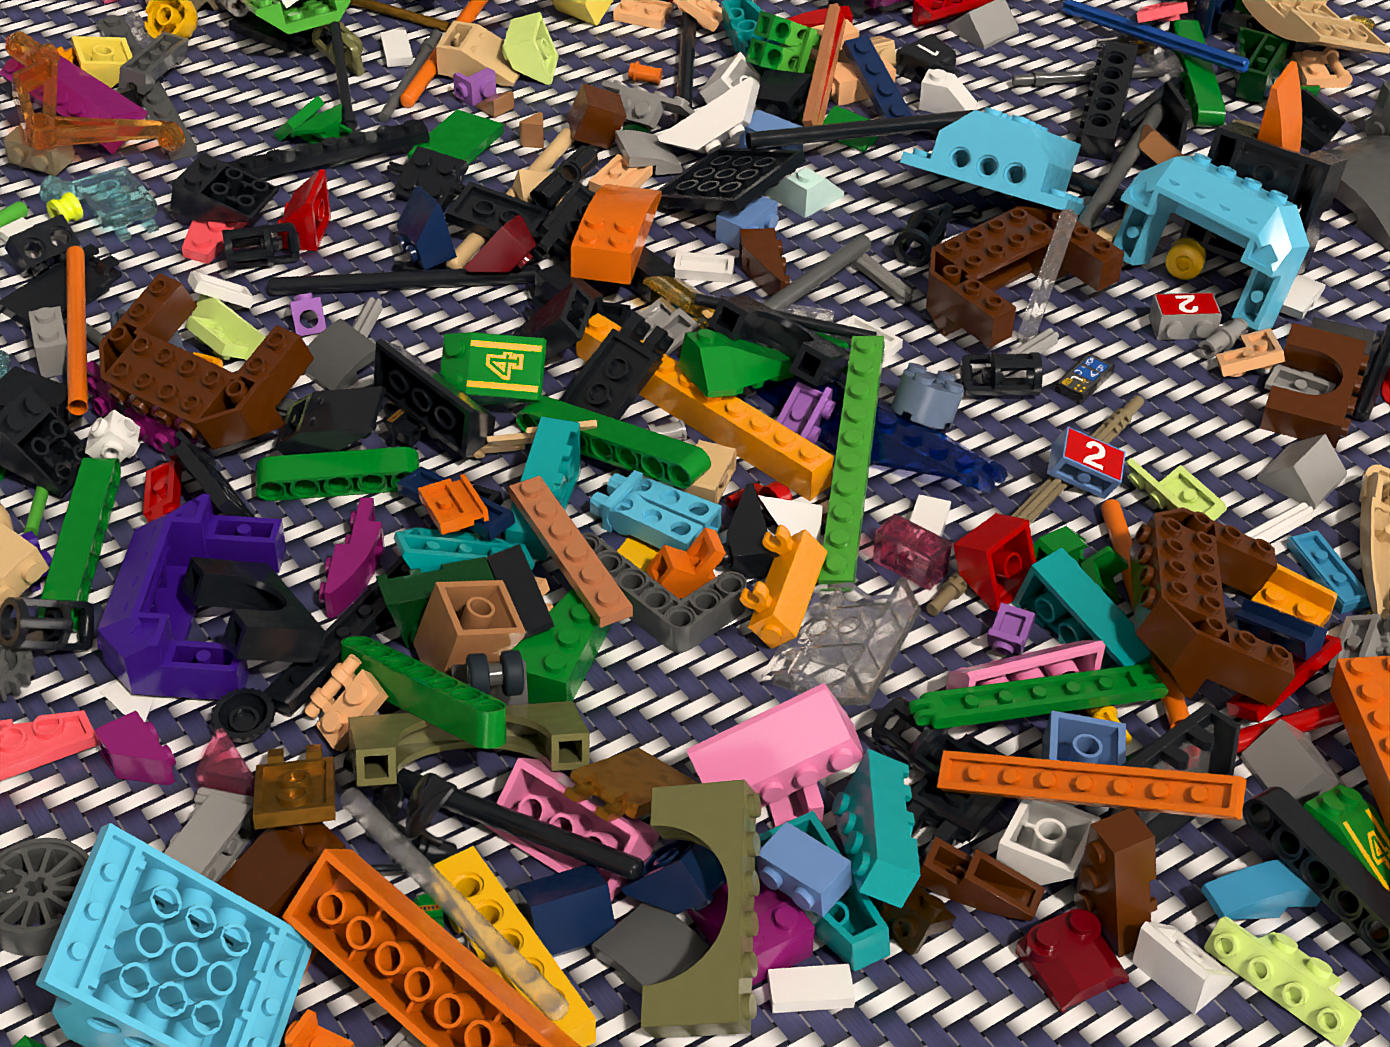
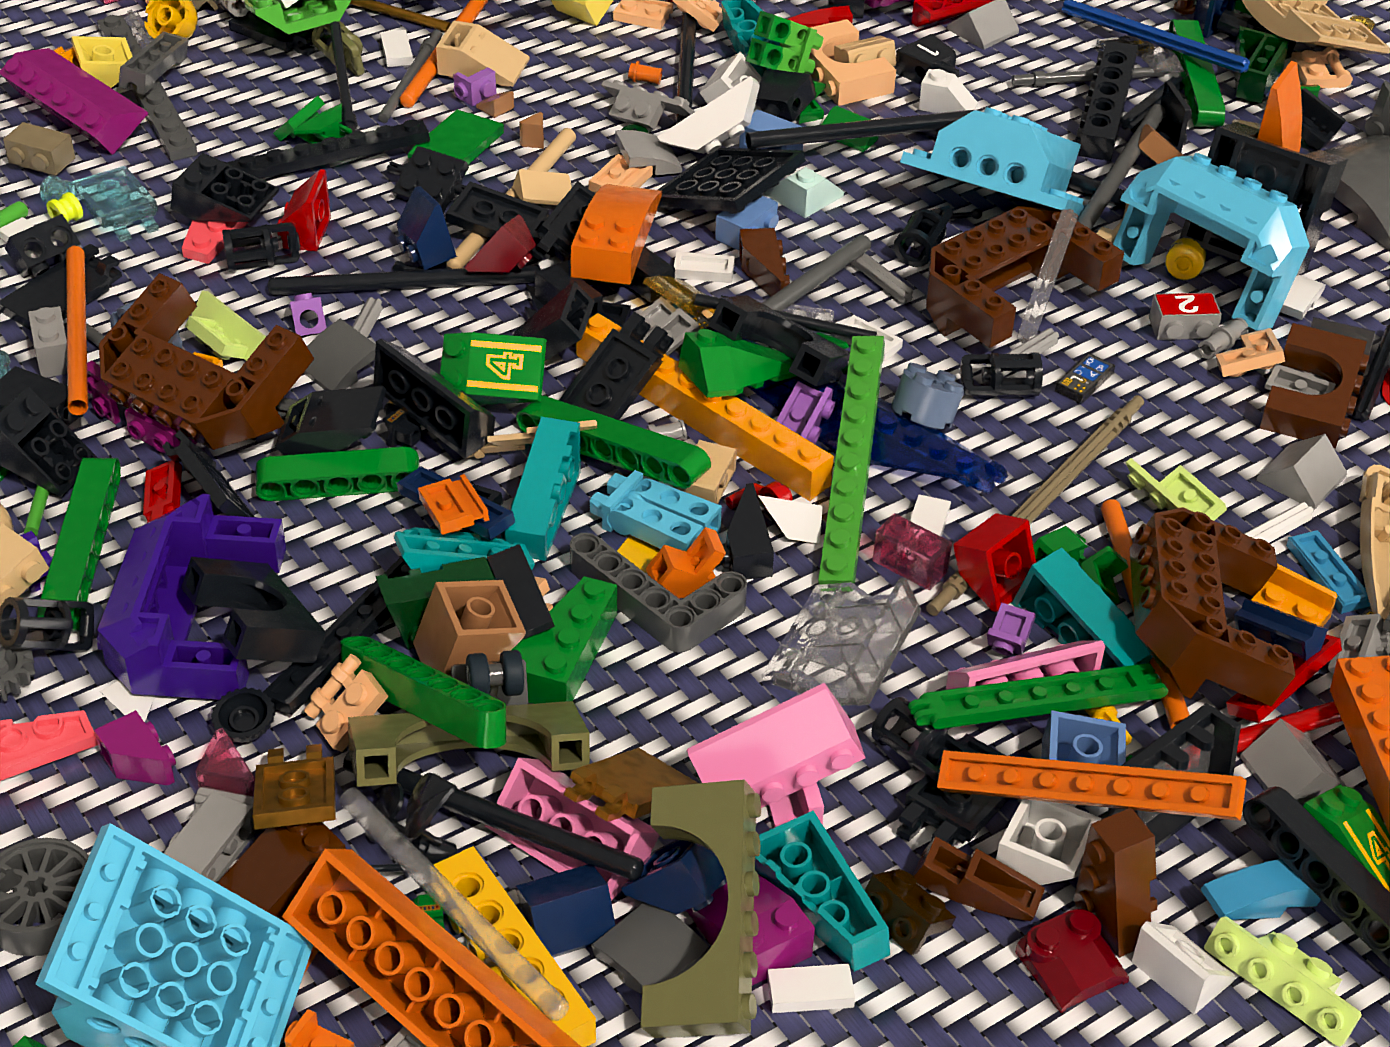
clear orange piece [5,31,185,152] -> none
white brick [85,410,140,462] -> none
white tile [187,271,255,309] -> none
magenta slope [319,497,385,618] -> none
yellowish green slope [502,12,559,85] -> none
nougat plate [509,476,633,628] -> none
black piece [530,145,599,210] -> none
reddish brown head [567,83,627,150] -> none
light orange brick [739,525,828,649] -> none
medium blue brick [756,821,853,917] -> none
nougat tile [802,3,846,127] -> none
teal wedge [832,749,921,908] -> none
dark blue plate [842,35,913,119] -> none
brick [1047,427,1126,499] -> none
coral wing [1137,2,1188,23] -> none

